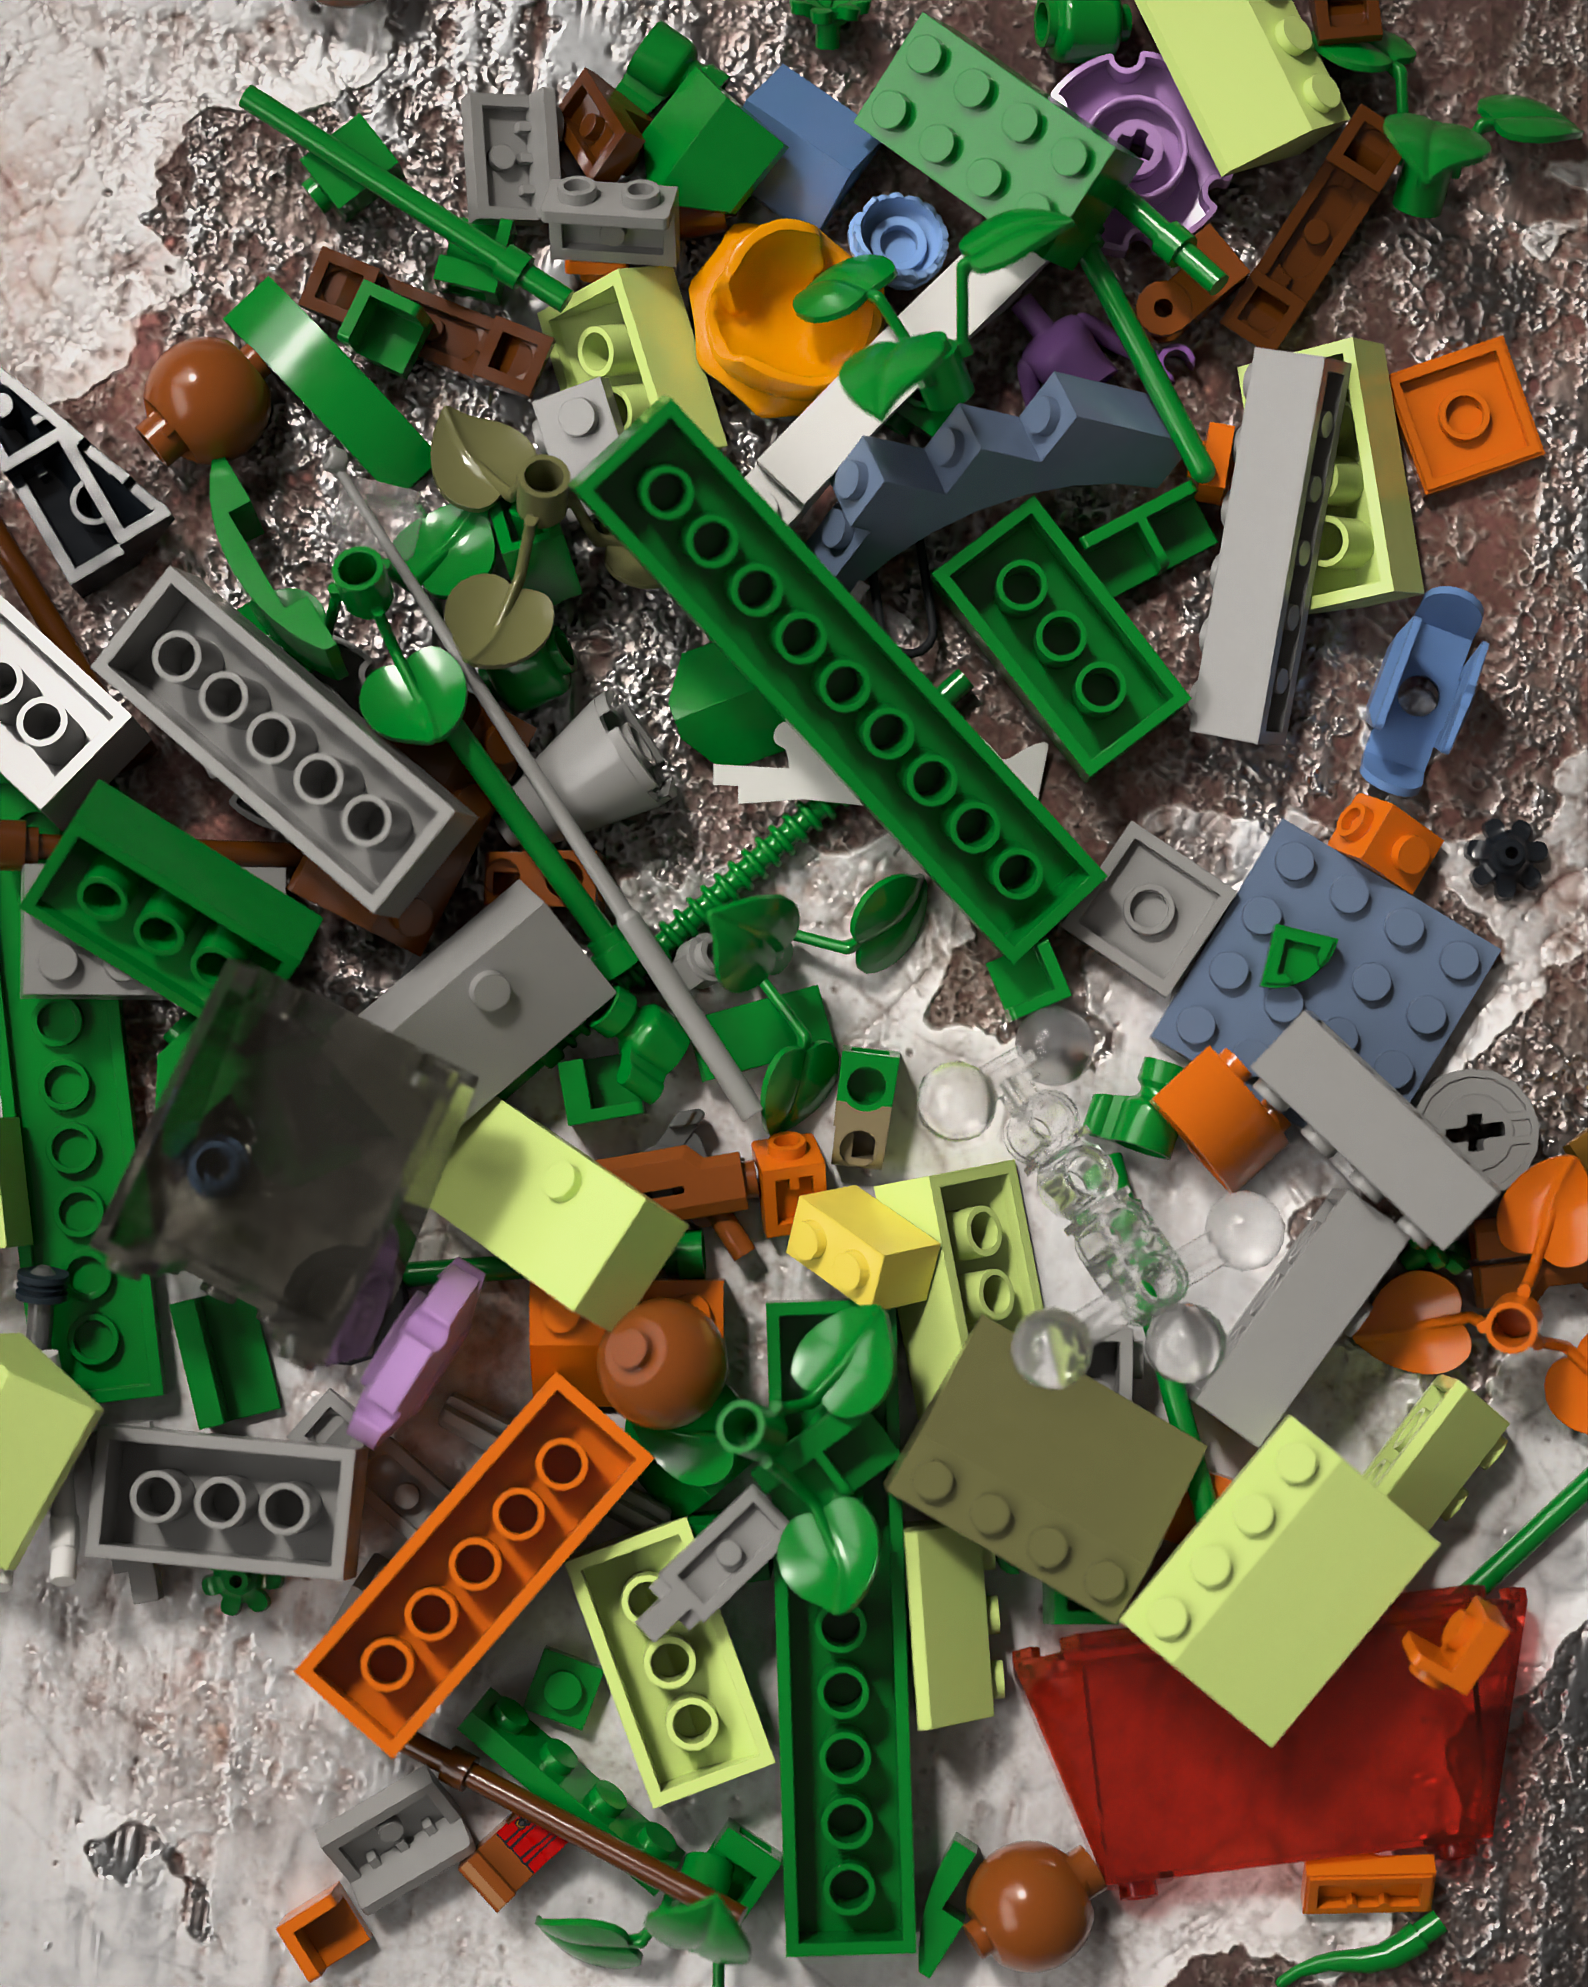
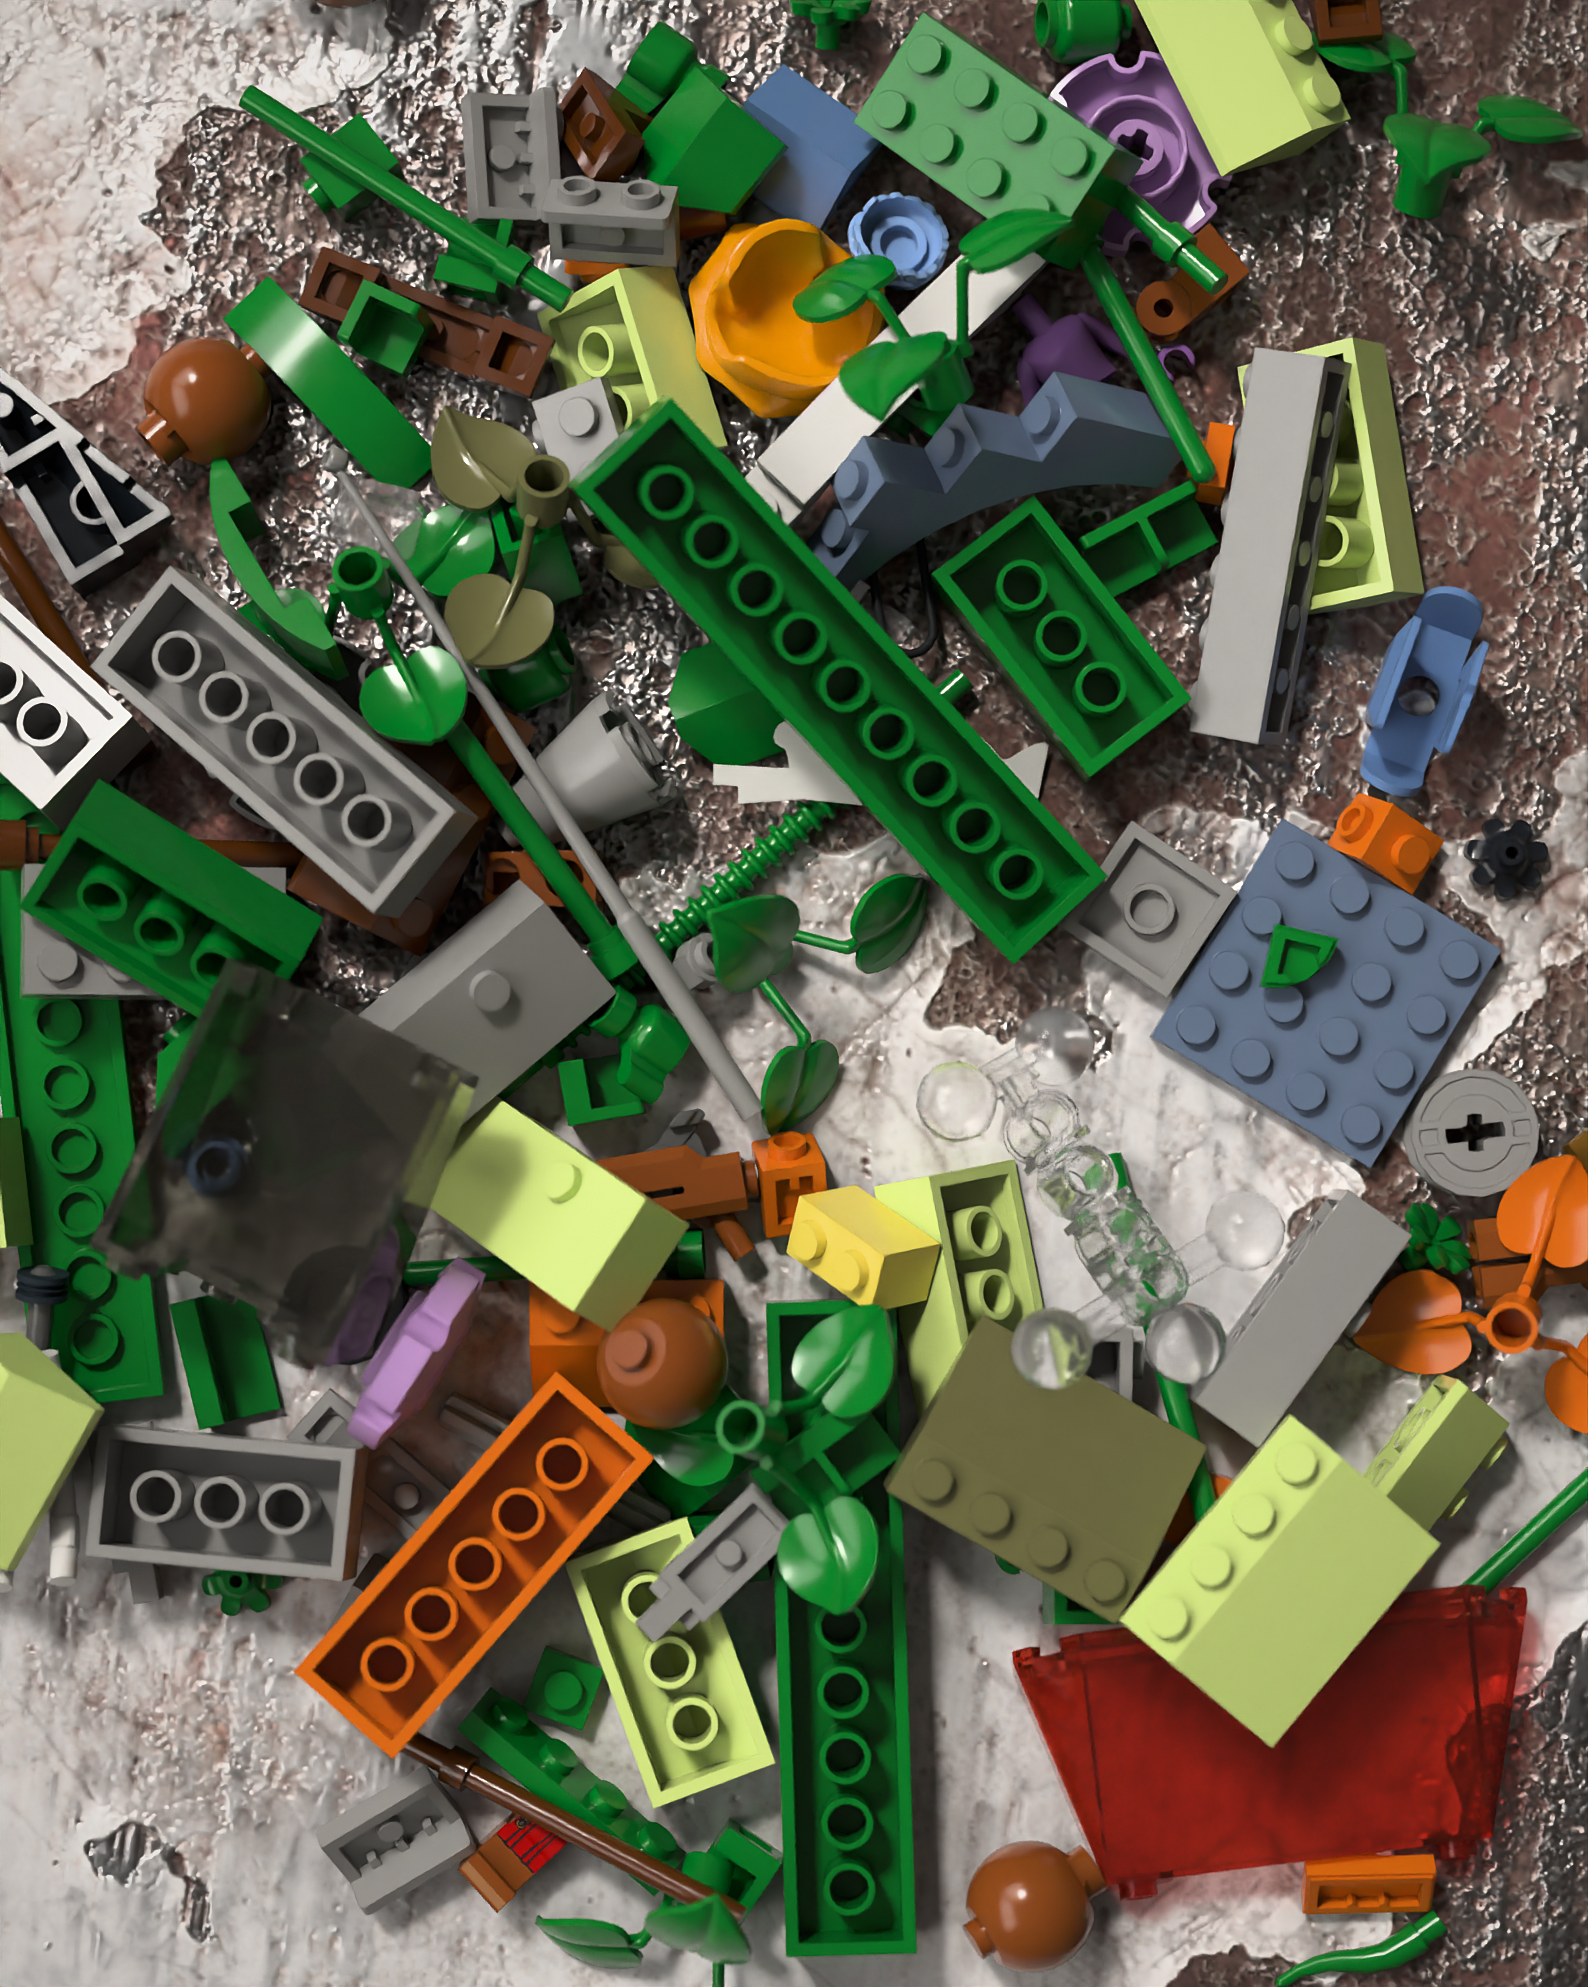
orange panel [276,1881,373,1983] -> none
green slope [691,985,835,1082] -> none
leg [831,1045,900,1171] -> none
yellowish green slope [903,1519,1005,1731] -> none
green slope [918,1832,978,1979] -> none
green panel [985,936,1072,1023] -> none
green piece [1081,1057,1184,1160] -> none
orange brick [1149,1045,1291,1197] -> none
reddish brown slope [1220,103,1402,350] -> none
light grey brick [1250,1010,1501,1251] -> none
orange tile [1389,335,1545,499] -> none
orange bracket [1401,1595,1510,1696] -> none

